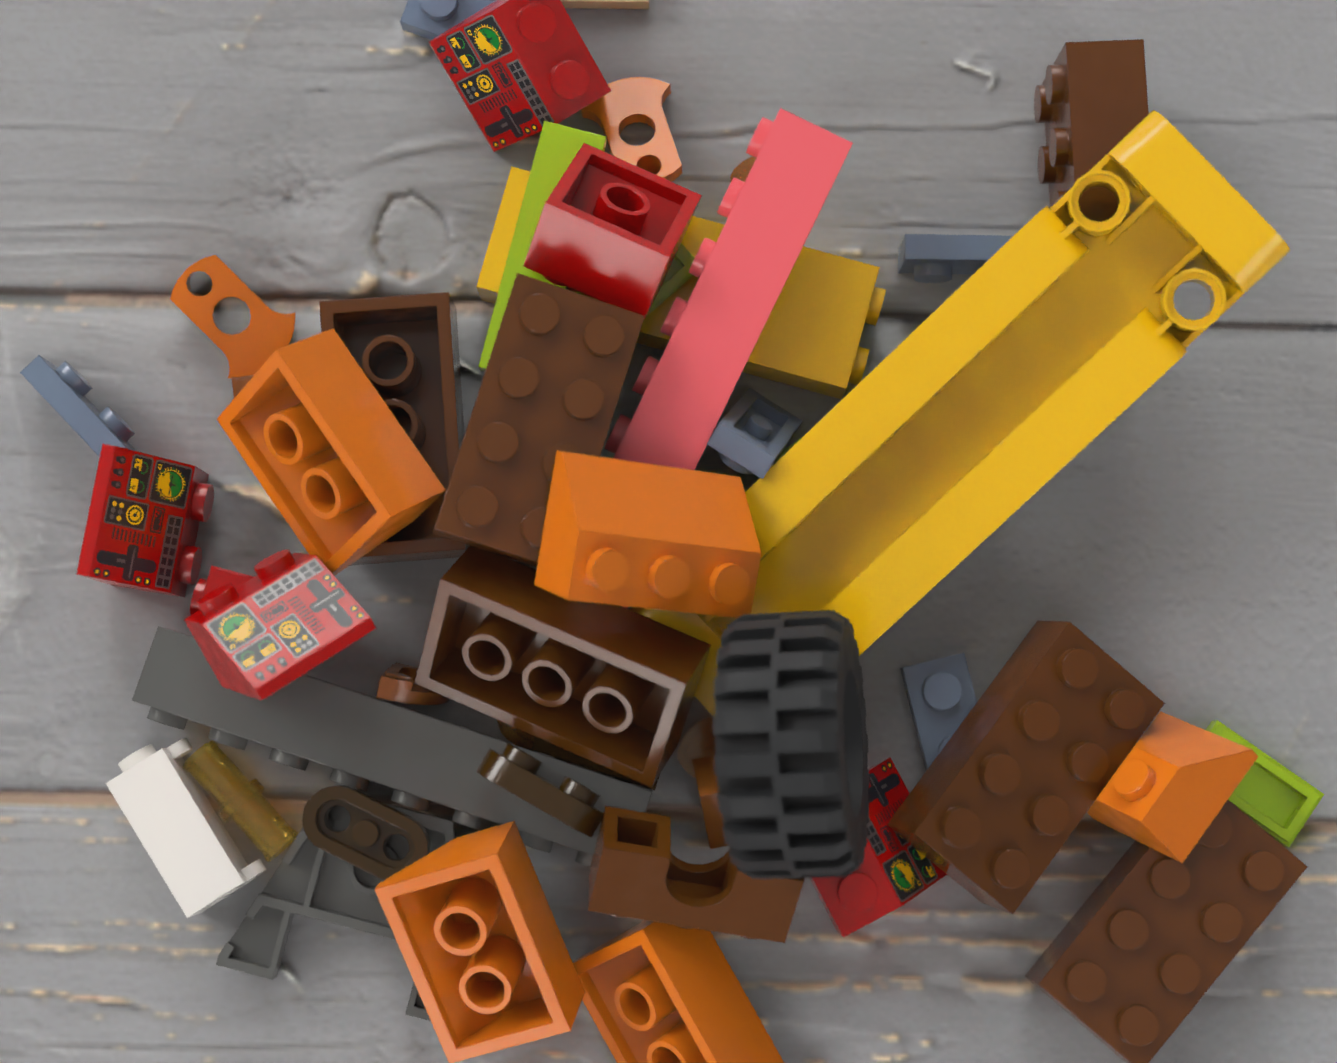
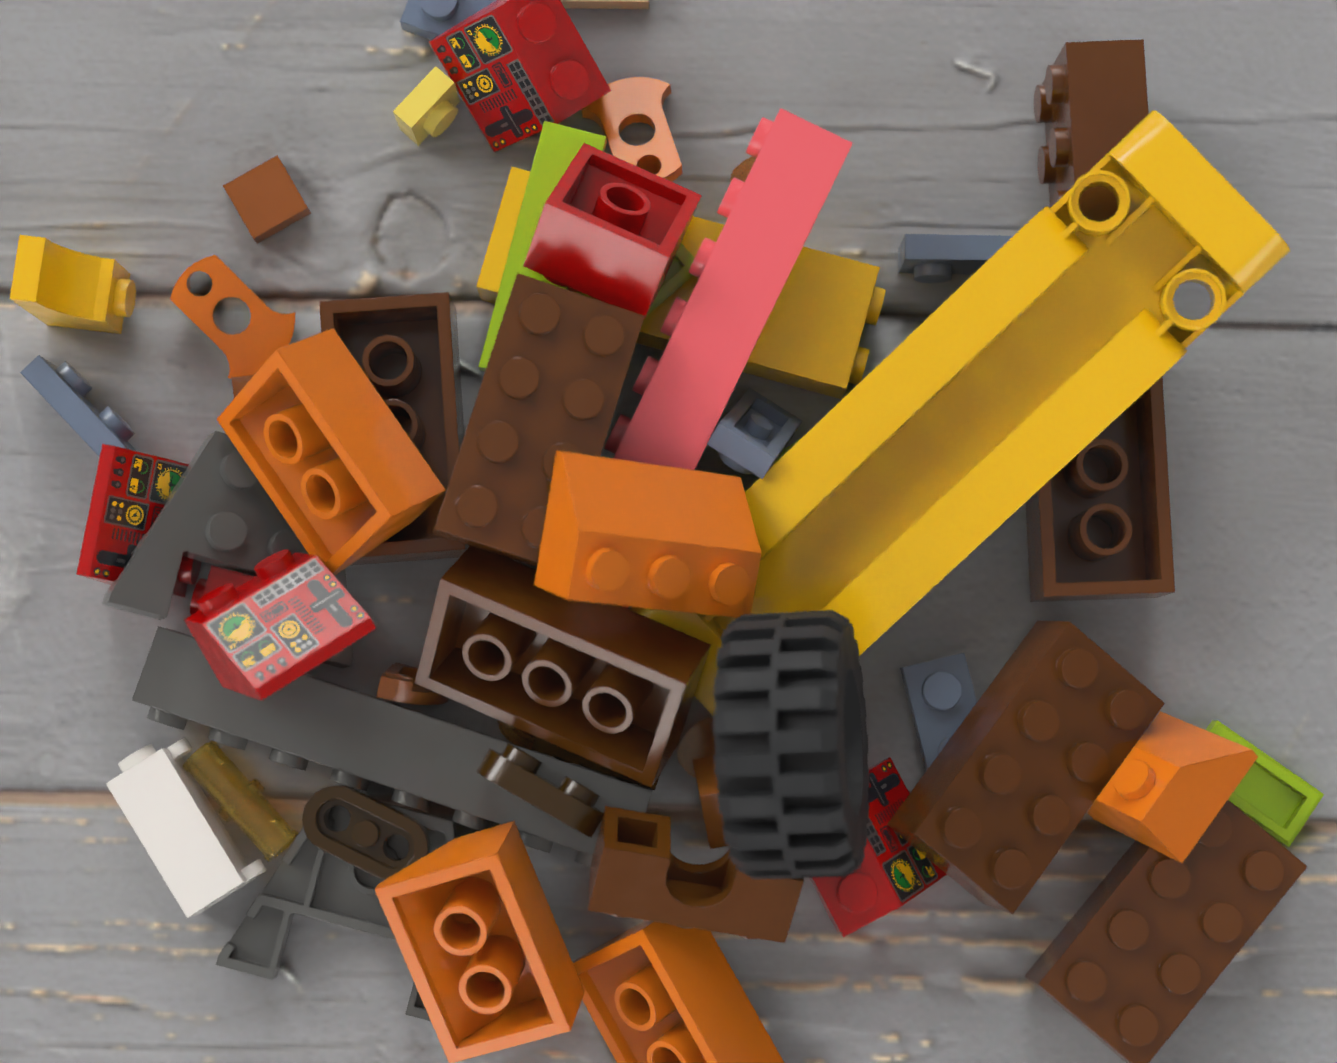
none -> yellow arch [10,235,136,334]
none -> dark grey wing [102,431,353,668]
none -> dark orange tile [223,155,311,244]
none -> light yellow plate [393,66,460,146]
none -> reddish brown brick [1025,376,1175,602]

